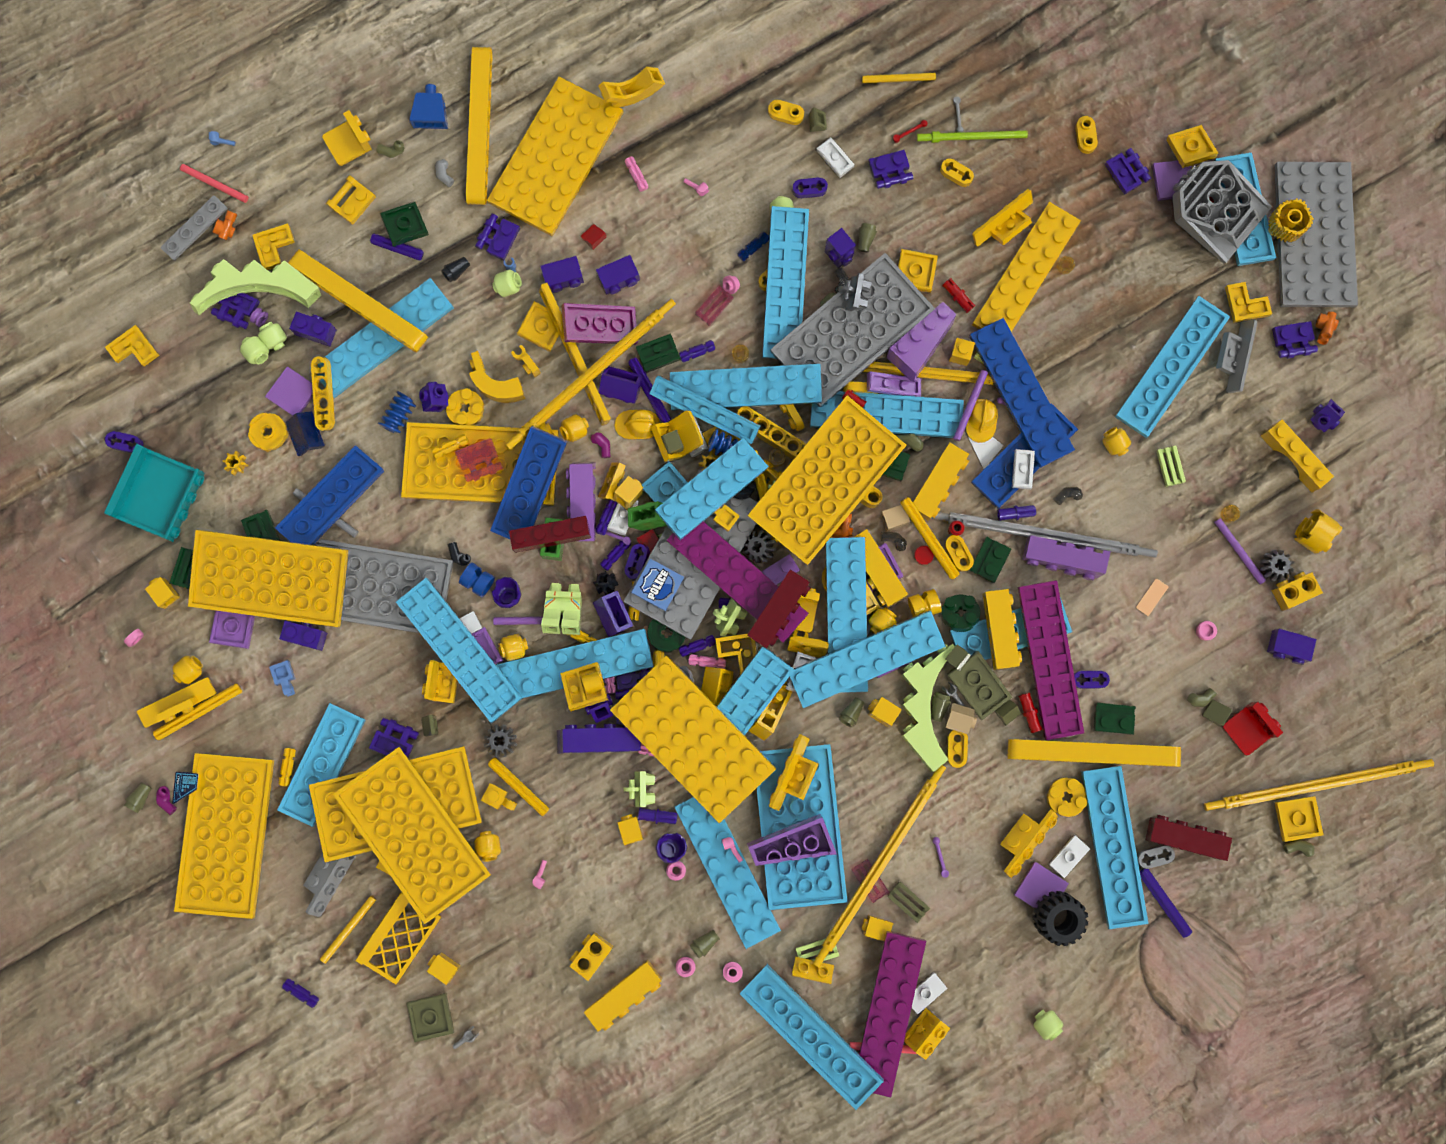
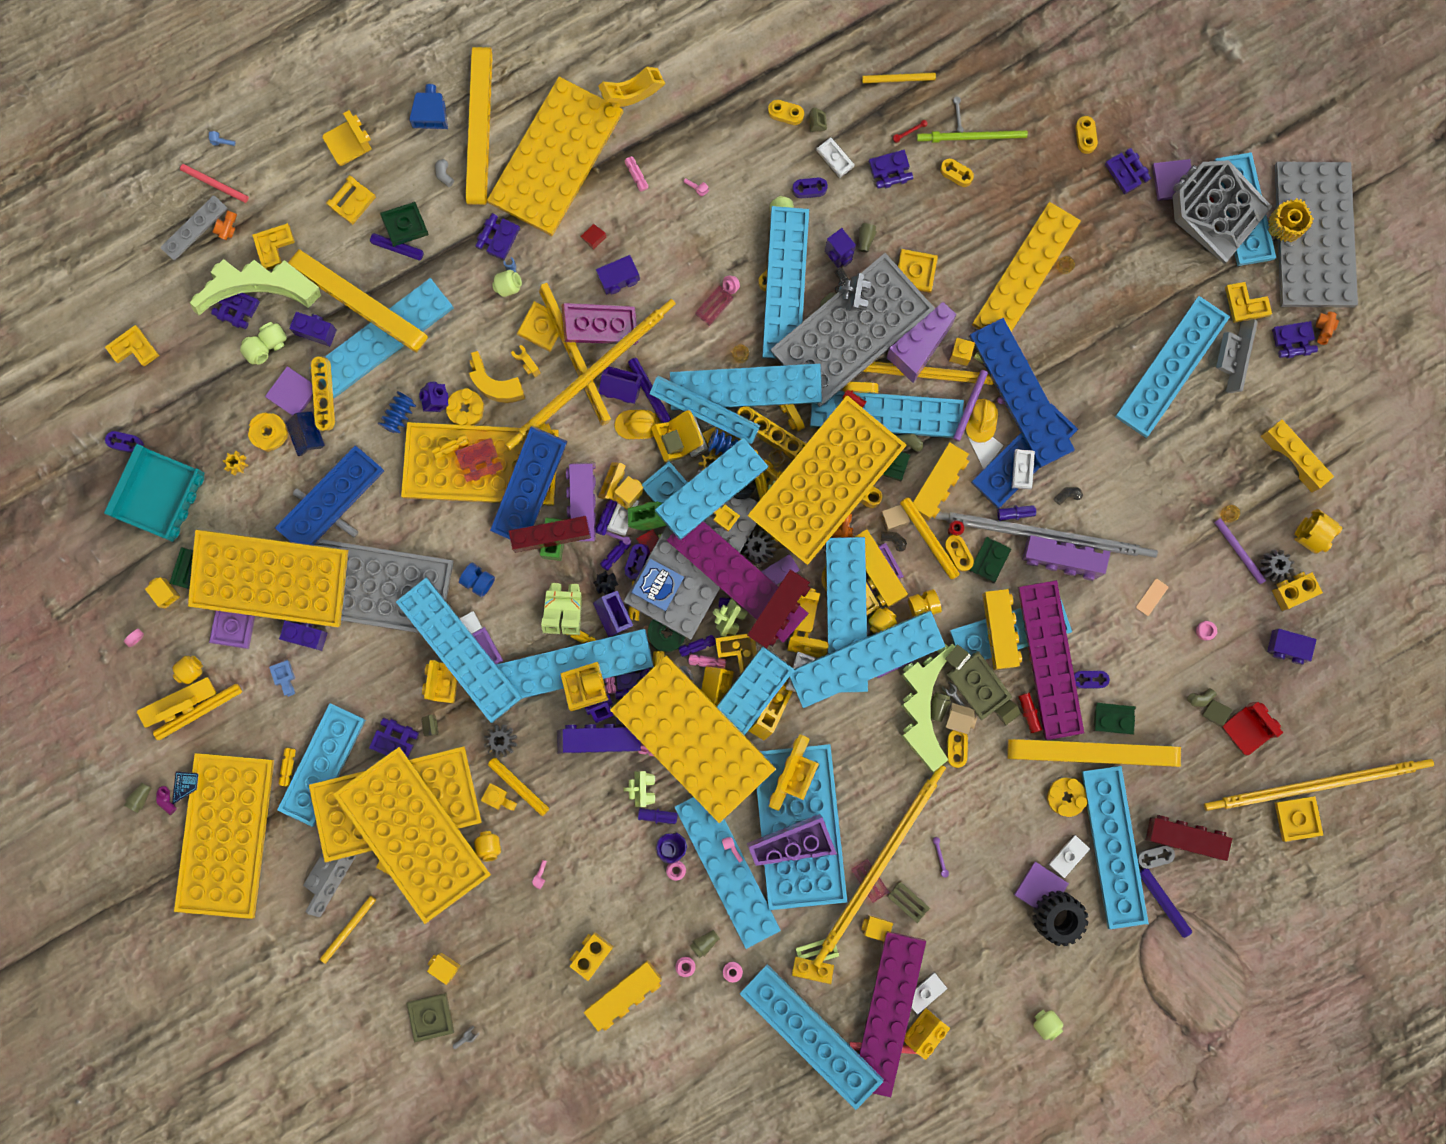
dark green plate [241,510,280,541] -> none
medium lavender bush [250,308,268,327] -> none
dark purple axle [282,979,319,1008] -> none
yellow fence [355,892,442,984] -> none
olive arm [376,140,405,158] -> none
black cone [441,257,470,282] -> none
black arm [448,542,471,566] -> none
dark purple hair [492,577,521,608] -> none
medium lavender bar [493,616,563,625] -> none
yellow head [498,634,528,661] -> none
dark purple brick [540,256,584,293] -> none
yellow head [559,414,589,442] -> none
magenta arm [590,432,611,458] -> none
yellow brick [617,814,644,845] -> none
dark green plate [636,333,681,373] -> none
dark purple axle [679,340,715,362] -> none
clear blue axle [737,232,769,261] -> none
olive cone [839,697,865,727] -> none
medium lavender tile [867,371,921,397] -> none
yellow brick [868,697,902,727] -> none
red tile [914,546,934,565] -> none
dark green plate [941,594,980,632] -> none
red pin [942,278,976,313] -> none
yellow bracket [972,189,1033,247] -> none
yellow bracket [1000,809,1058,878] -> none
yellow head [1102,427,1131,456] -> none
yellowish green tile [1156,446,1186,487] -> none
yellow plate [1166,125,1218,168] -> none
olive arm [1283,839,1315,857] -> none
dark purple brick [1310,399,1345,432] -> none

